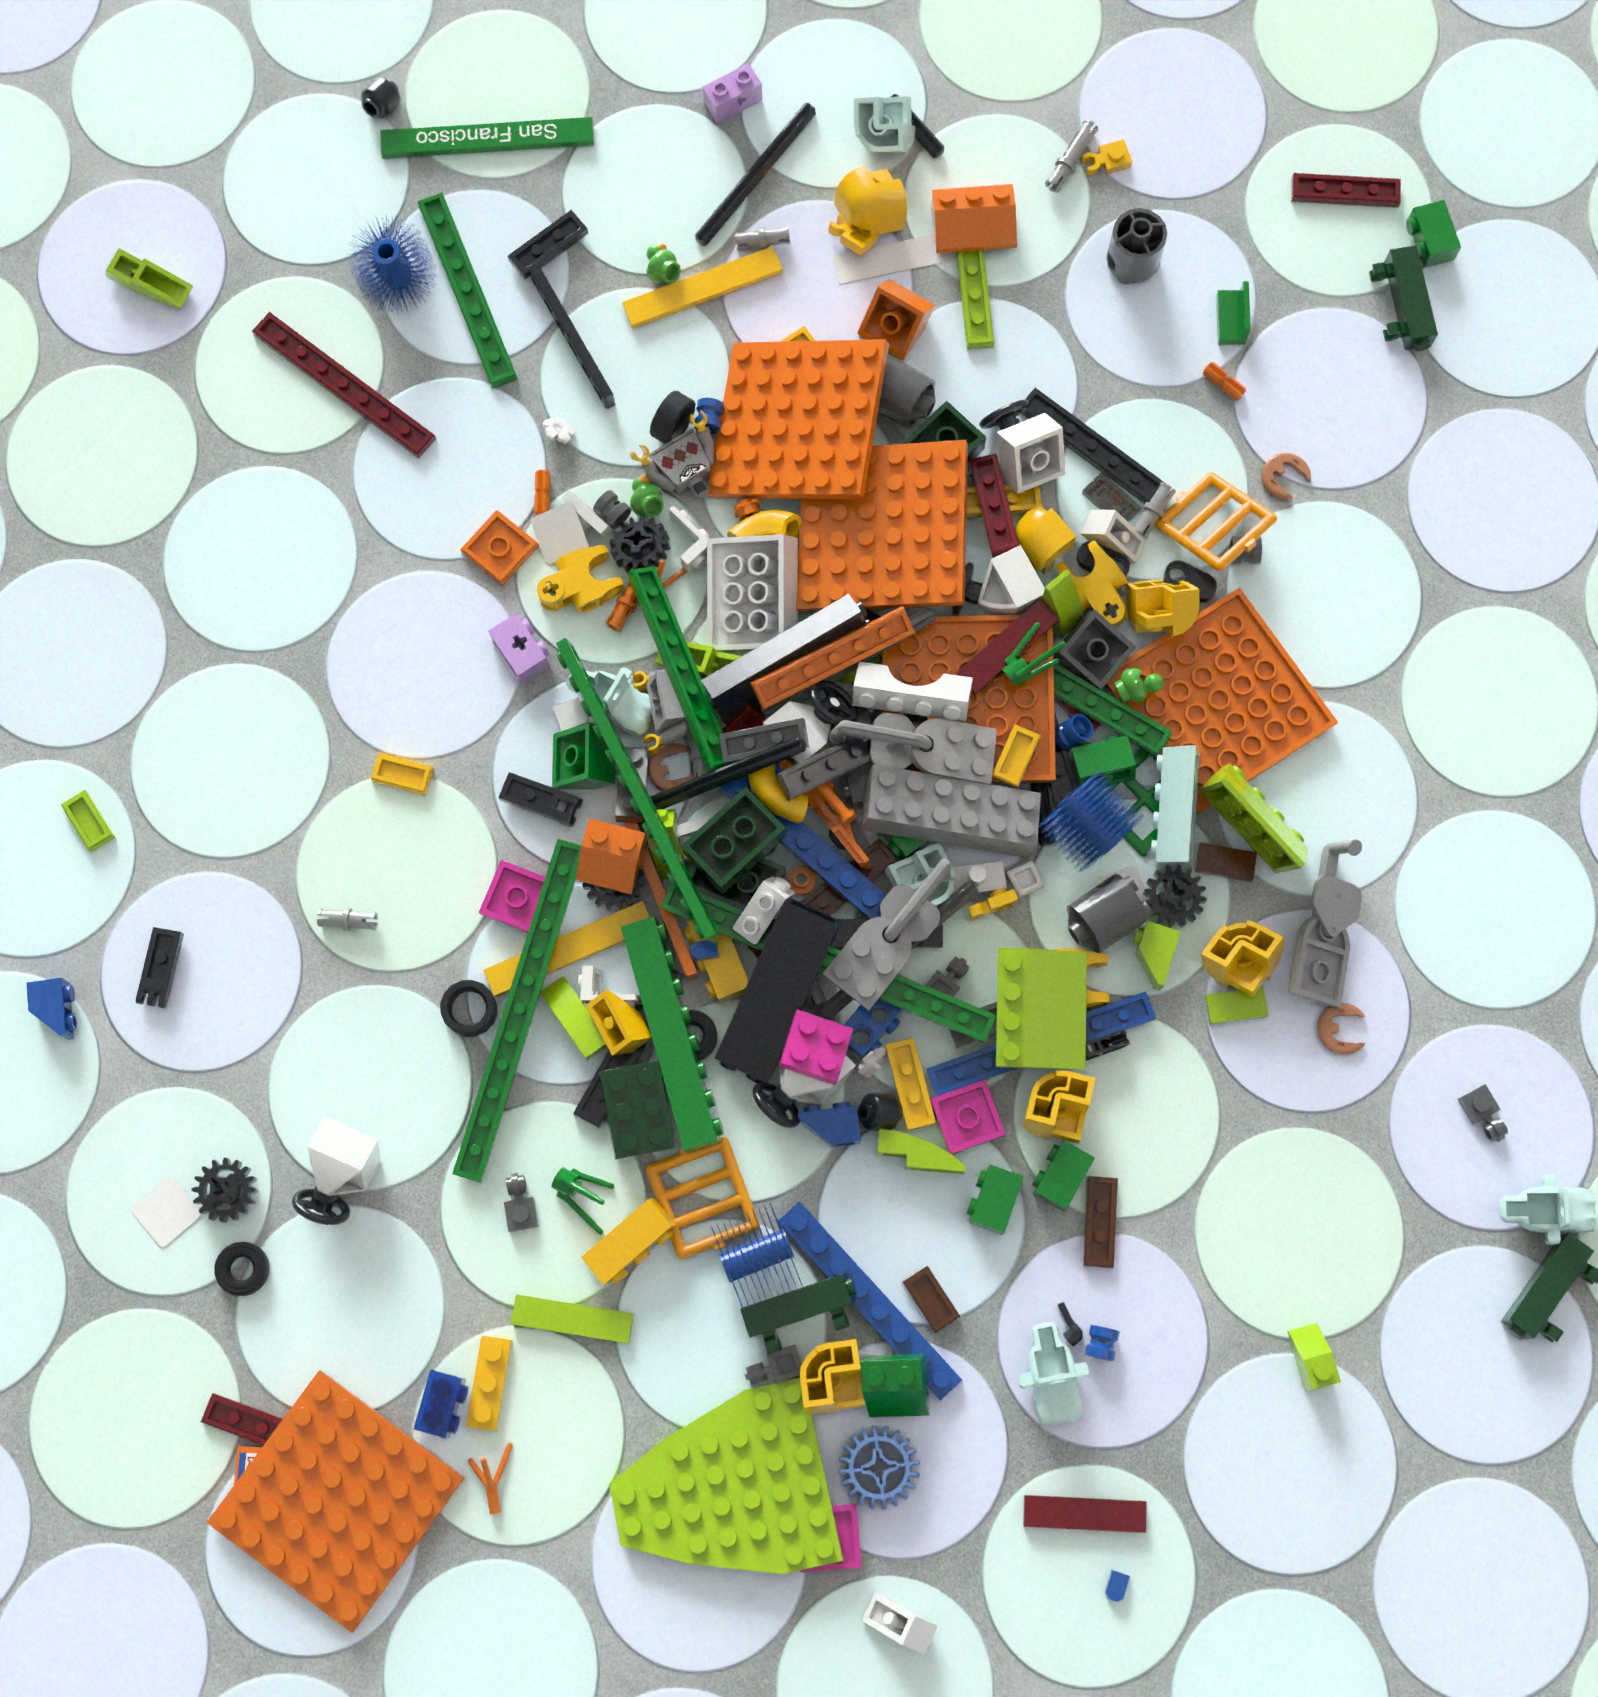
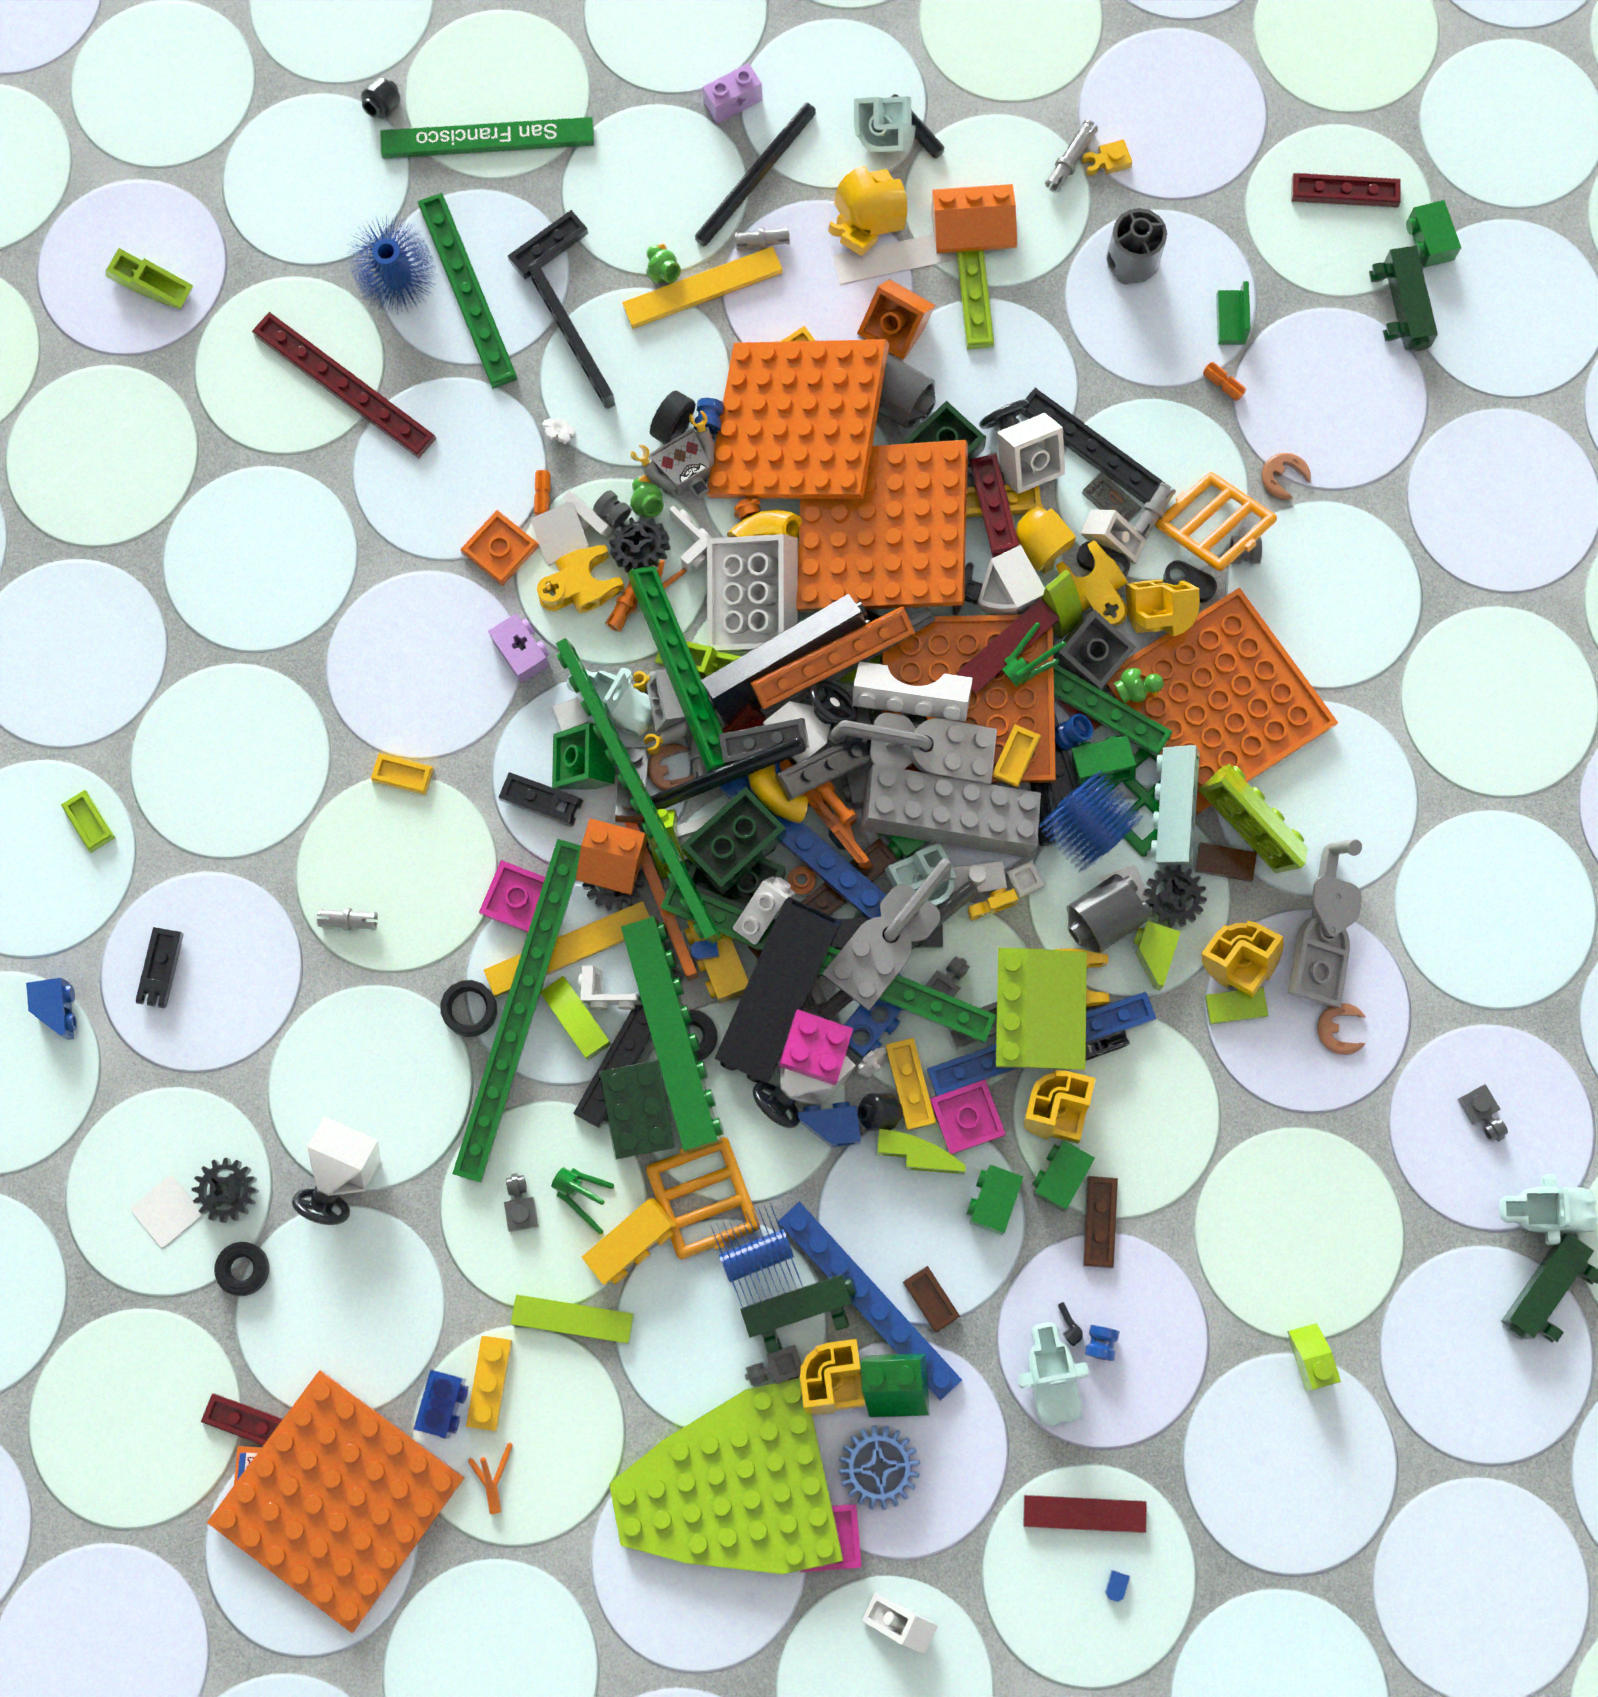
yellow slope [586,990,652,1056] -> none

